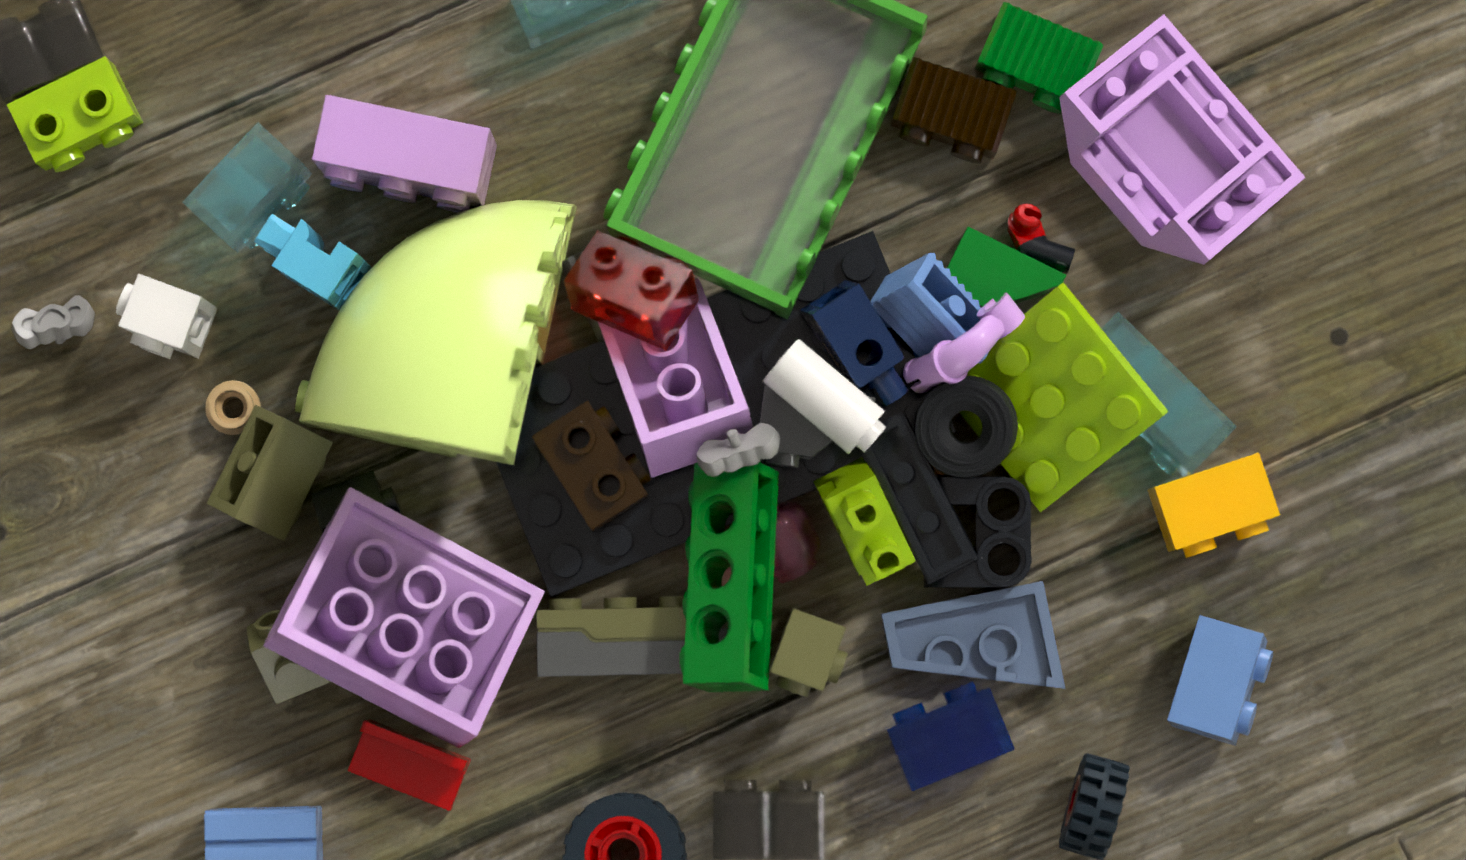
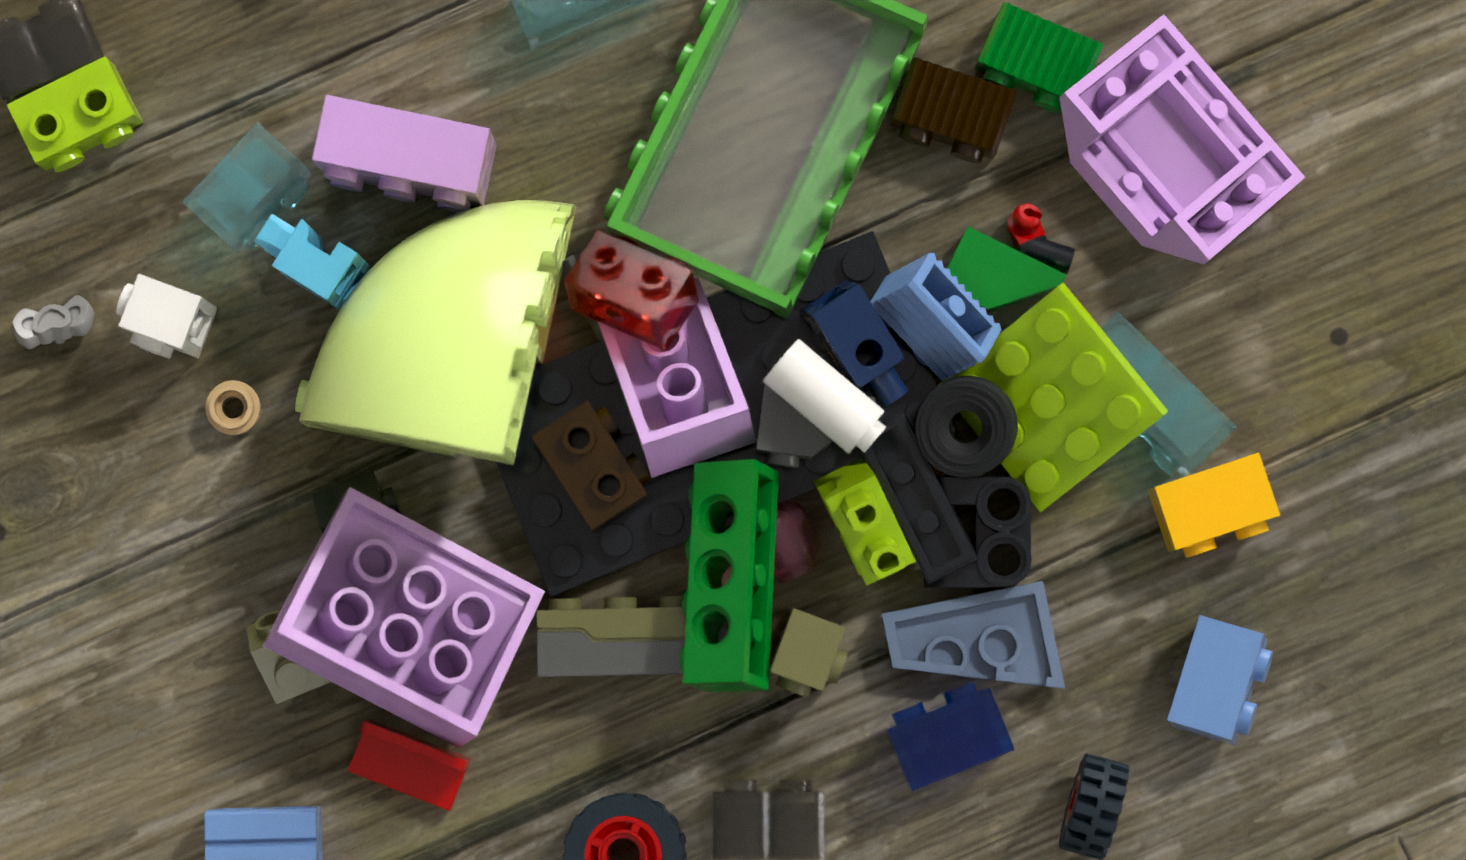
olive brick [206,405,333,541] -> none
light grey piece [696,423,781,477] -> none
lavender piece [903,292,1025,393] -> none

